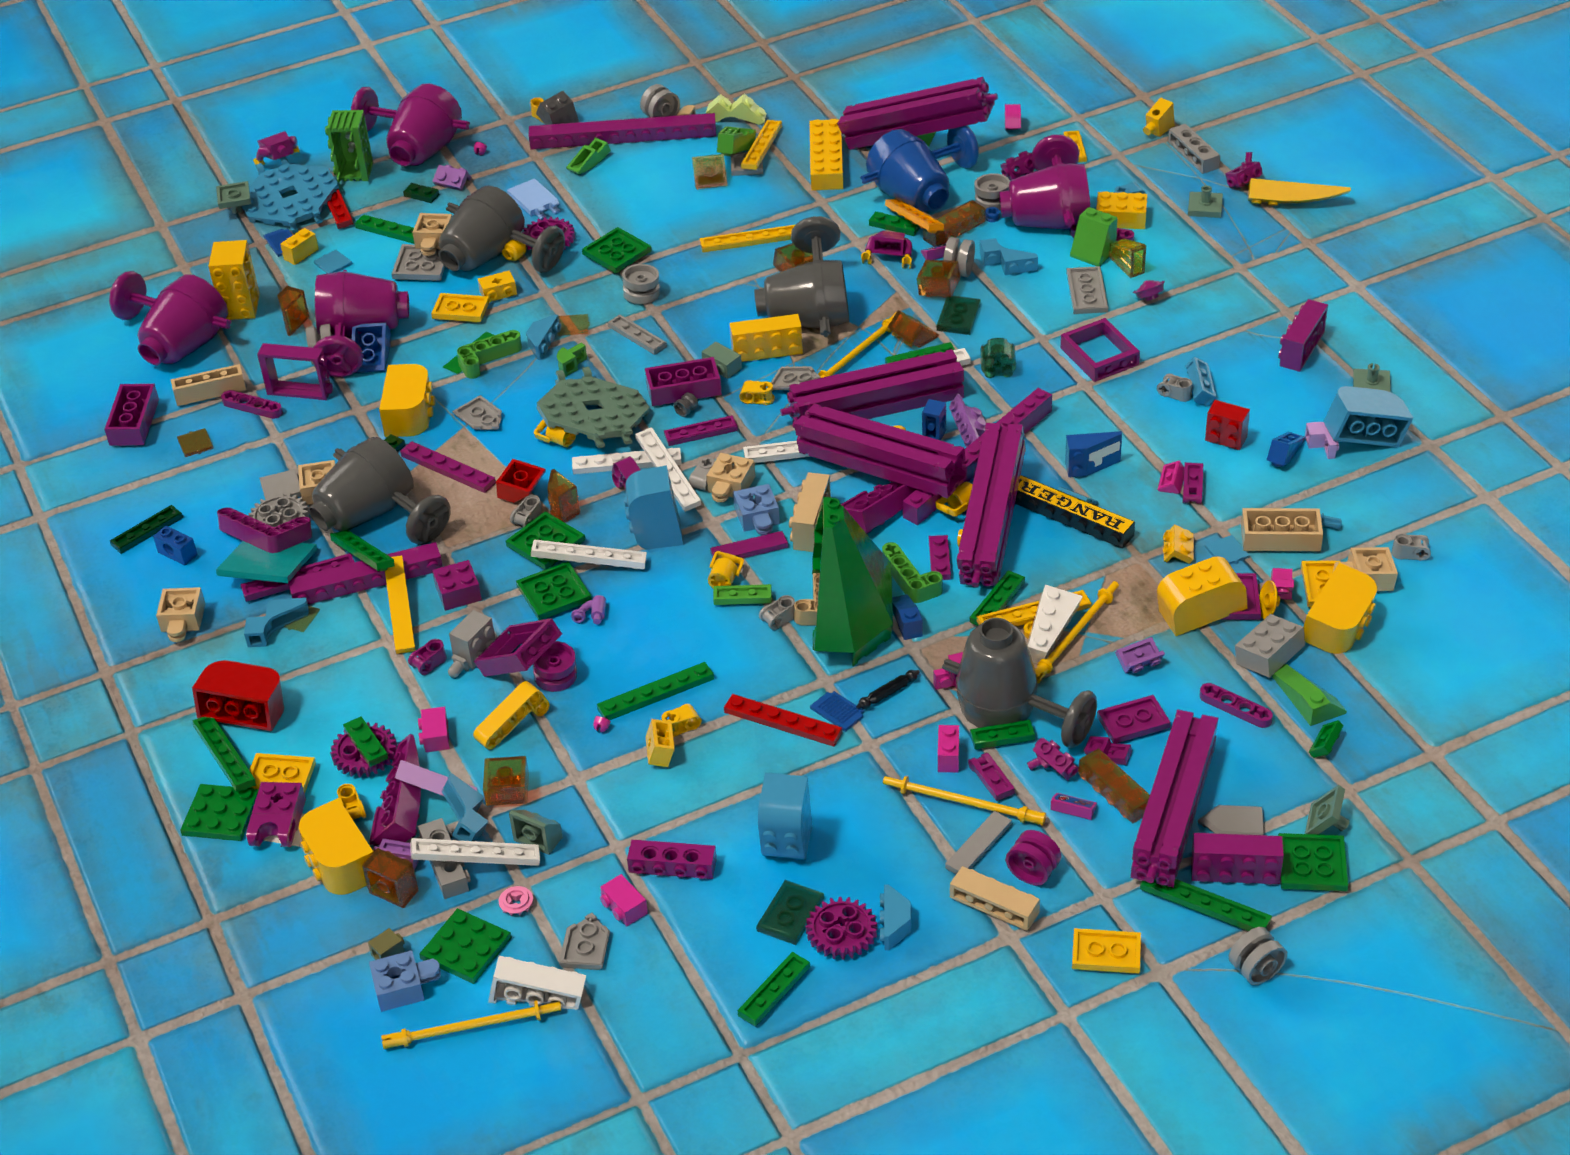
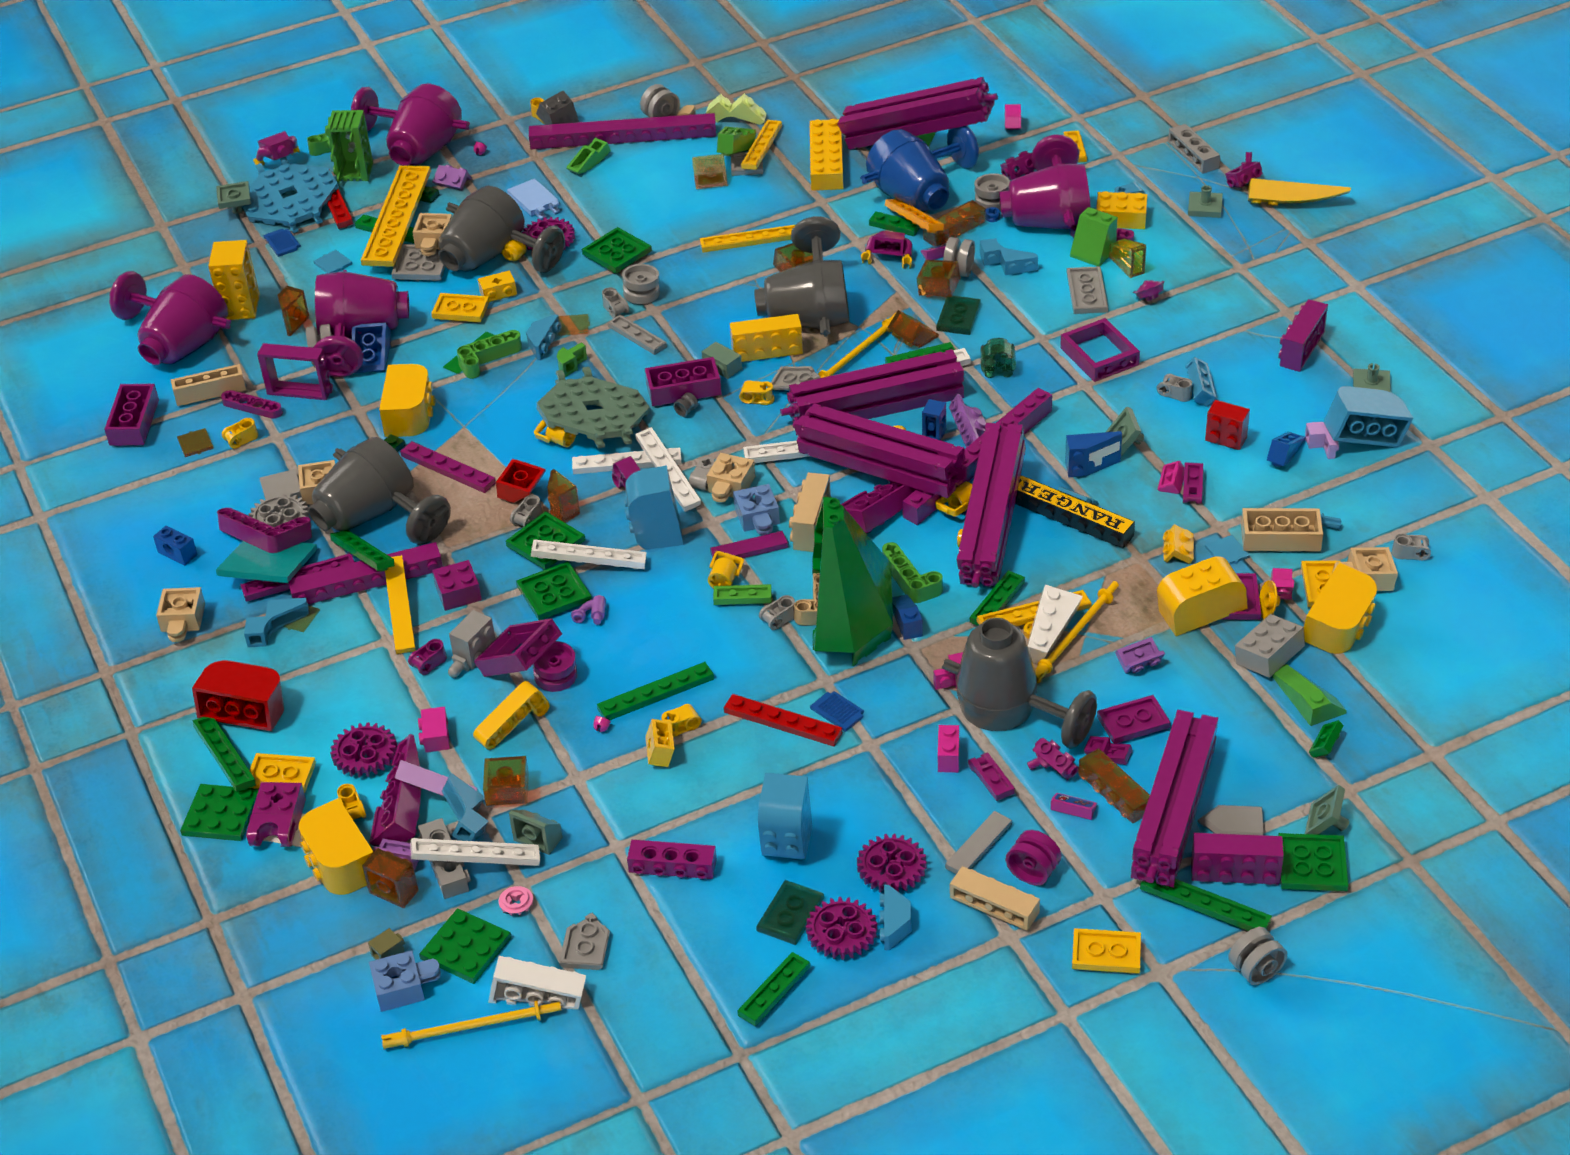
dark green tile [110,505,183,554] -> none
yellow brick [280,228,319,265] -> none
green plate [343,716,388,767] -> none
light grey tile [452,395,502,430] -> none
dark pink brick [600,874,648,926] -> none
magenta tile [664,415,738,446] -> none
black wheel [856,670,920,709] -> none
yellow bar [883,776,1046,826] -> none
magenta plate [929,535,951,580] -> none
green plate [970,720,1035,749] -> none
yellow torso [1143,97,1175,137] -> none
magenta beam [1200,683,1273,728] -> none
none -> yellow piece [222,418,259,449]
none -> bright green piece [307,133,331,156]
none -> yellow plate [361,165,431,267]
none -> light grey piece [602,287,629,318]
none -> magenta gear [857,833,927,892]
none -> sand green tile [1106,407,1144,456]

